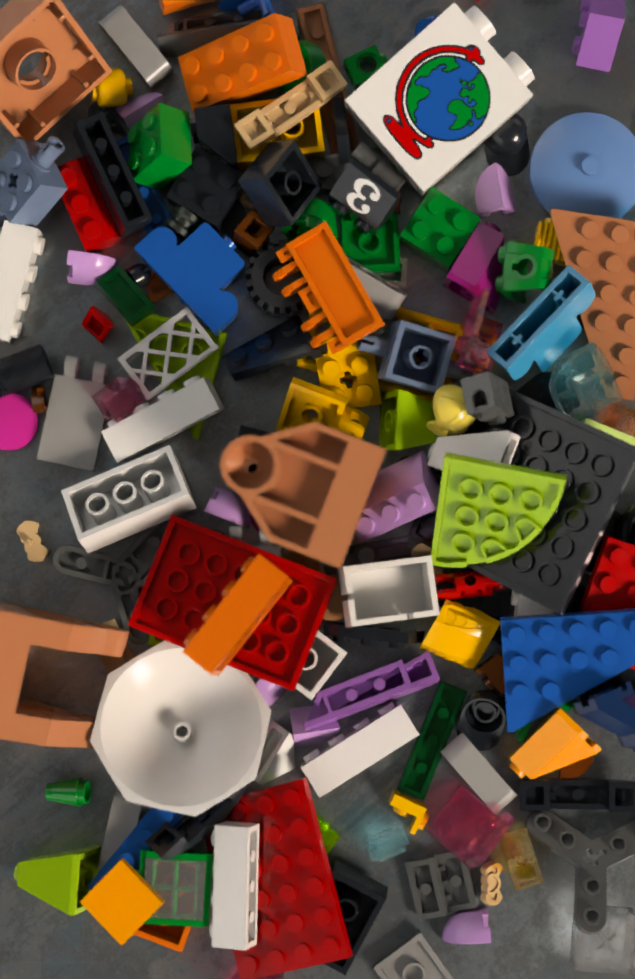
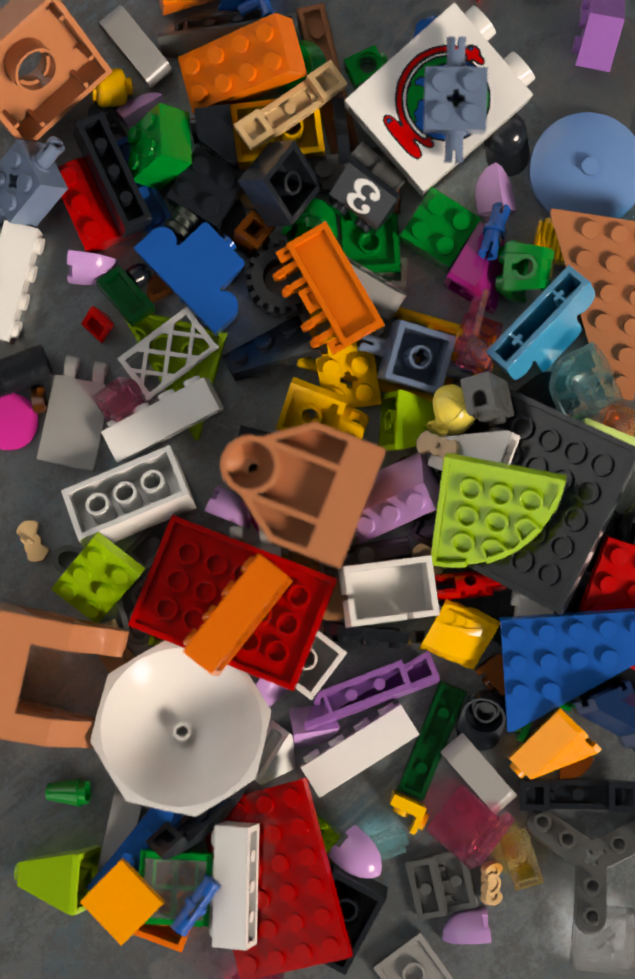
none -> lime plate [51,532,145,623]
none -> blue pin [171,875,221,937]
none -> lavender brick [328,825,382,878]
none -> tan piece [417,430,460,461]
none -> sand blue brick [423,36,488,163]
none -> blue pin [478,202,511,261]

